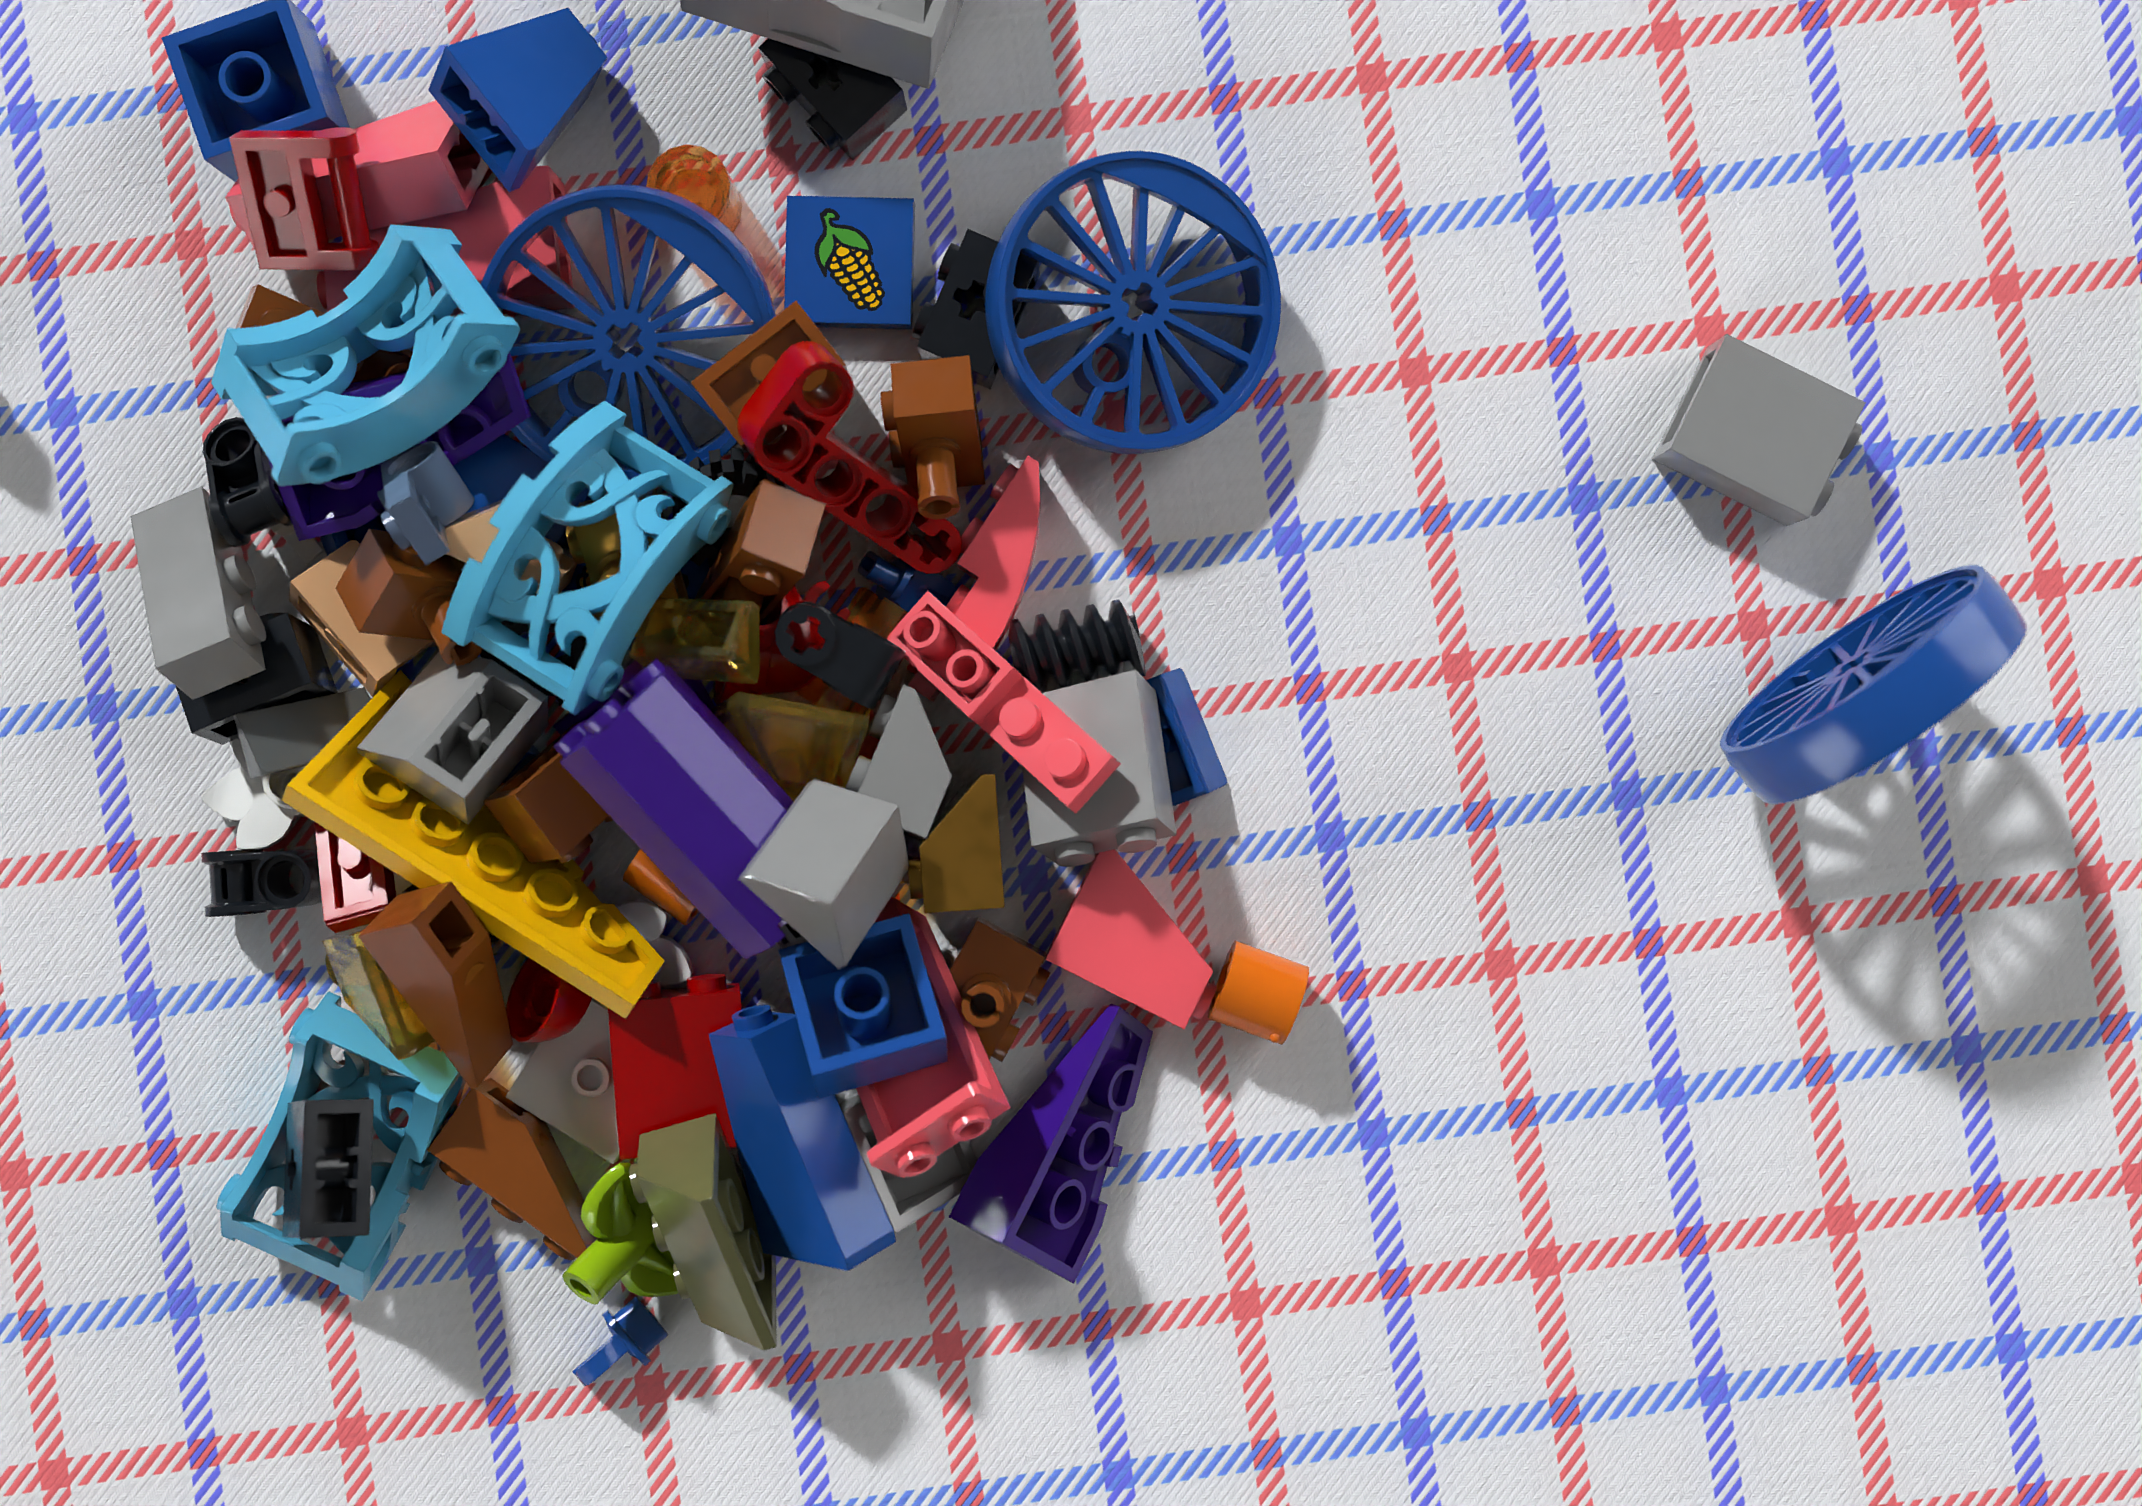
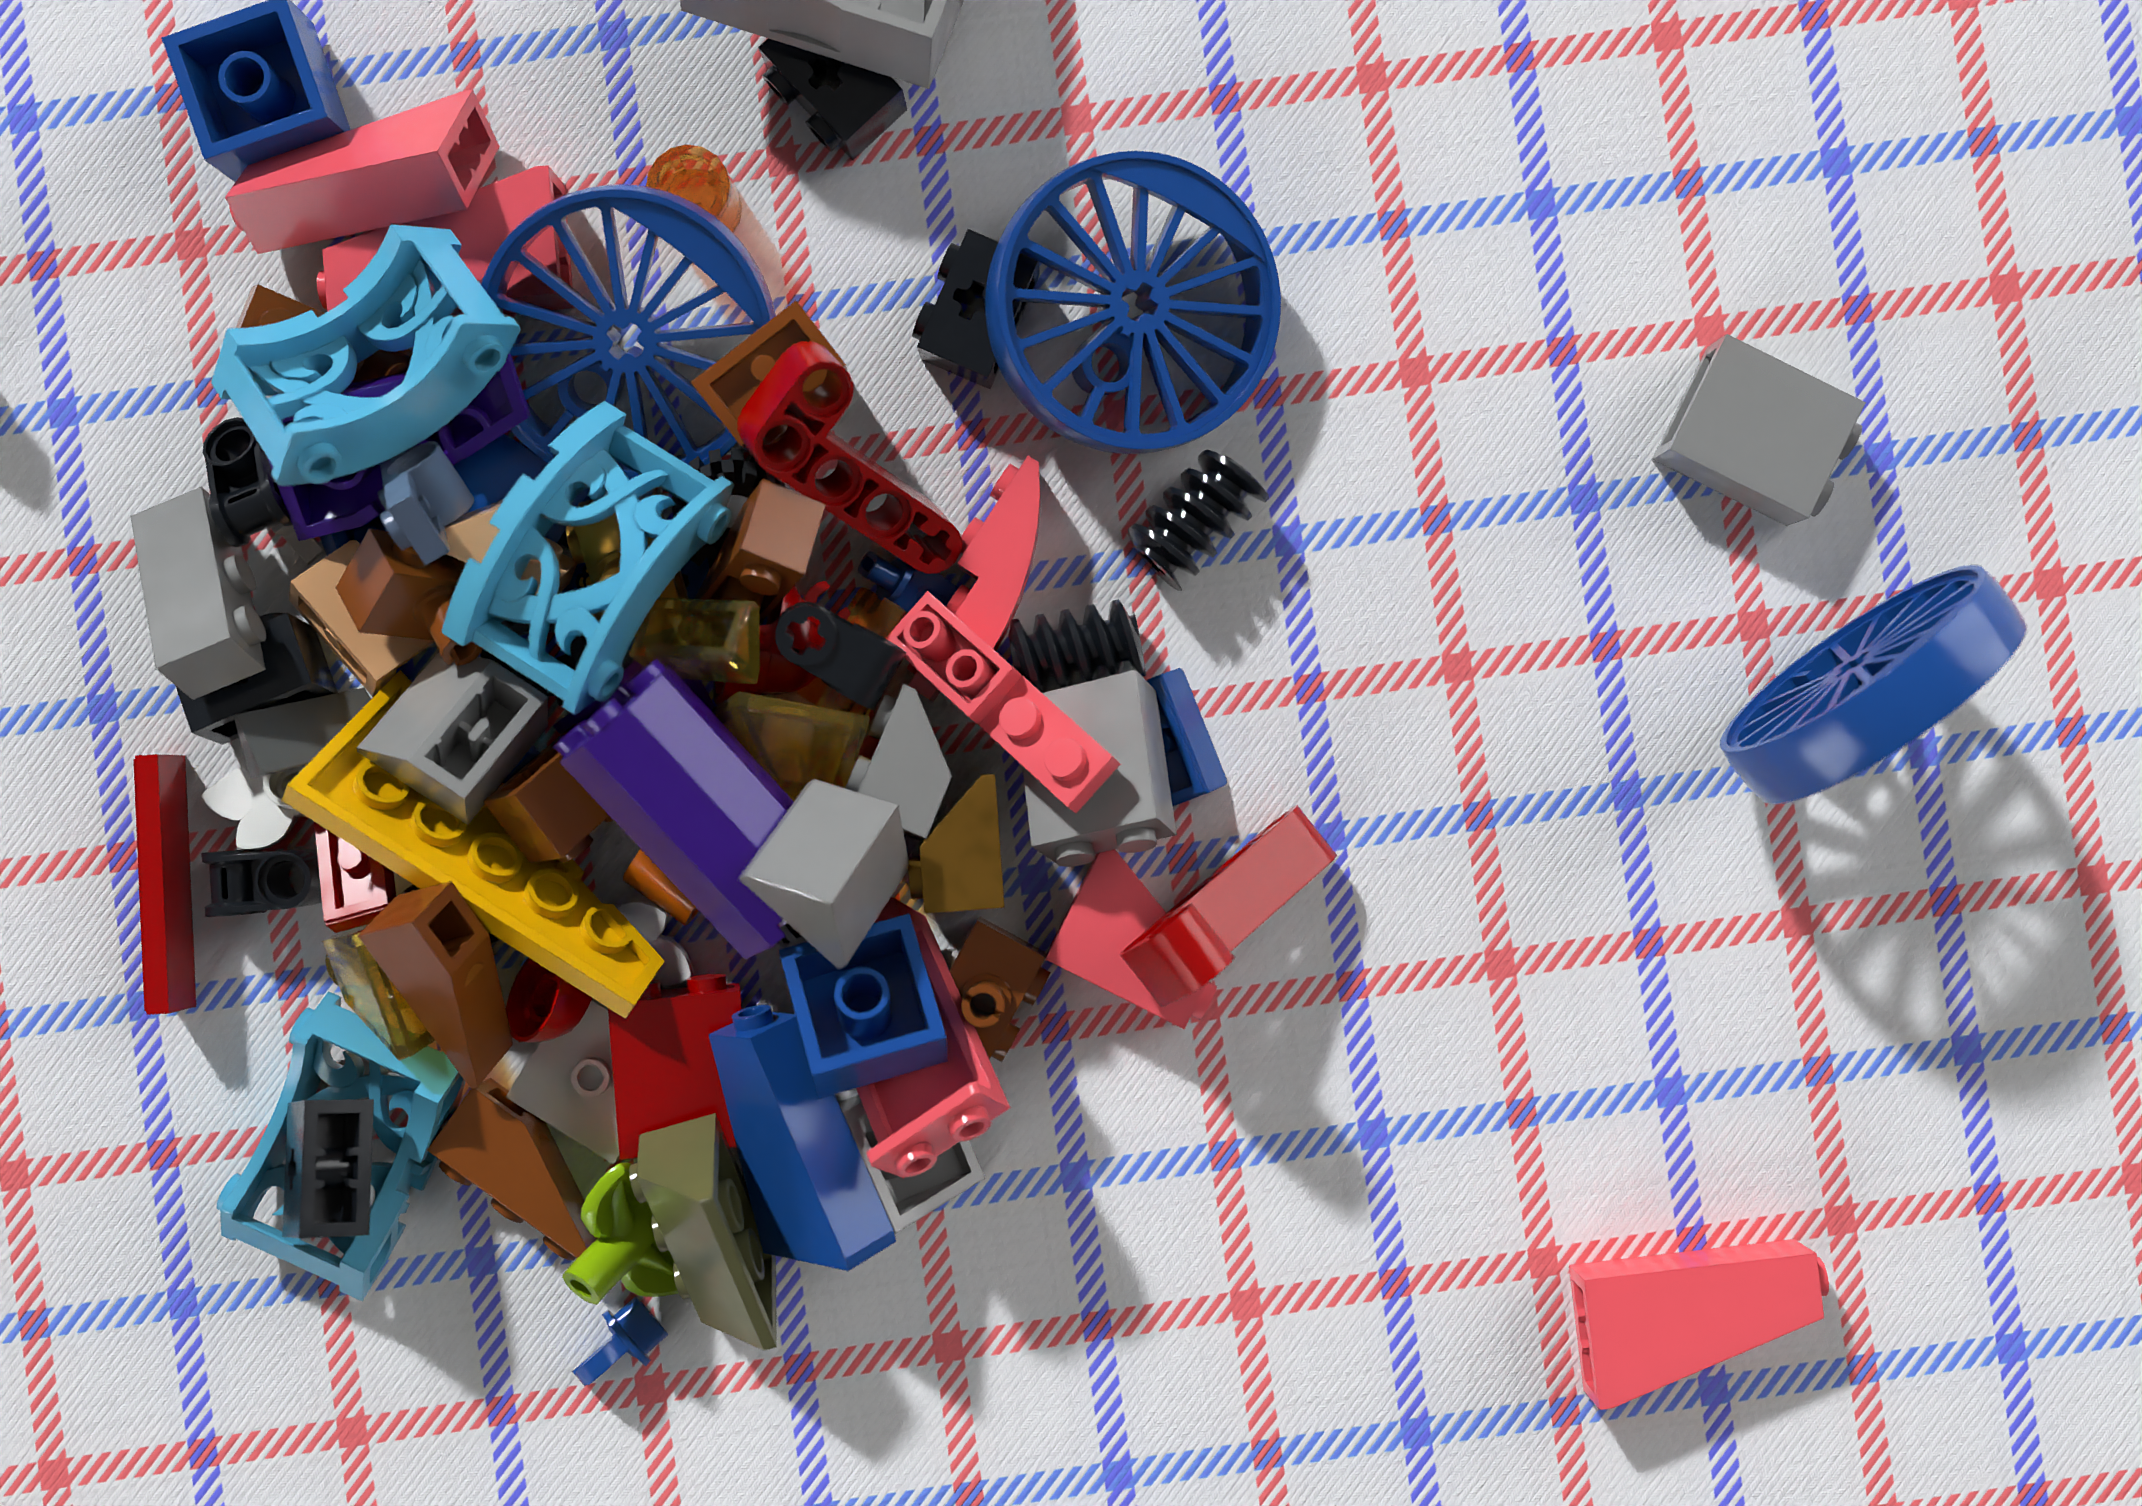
plate [229,127,379,270] -> none
blue slope [428,8,608,192] -> none
blue tile [784,196,915,329] -> none
dark orange brick [881,355,985,519] -> none
dark purple wedge [949,1004,1153,1284] -> none
orange piece [1208,940,1309,1045] -> none
none -> red tile [133,754,196,1015]
none -> beam [1120,805,1337,1007]
none -> black piece [1128,450,1269,591]
none -> coral slope [1569,1239,1829,1410]

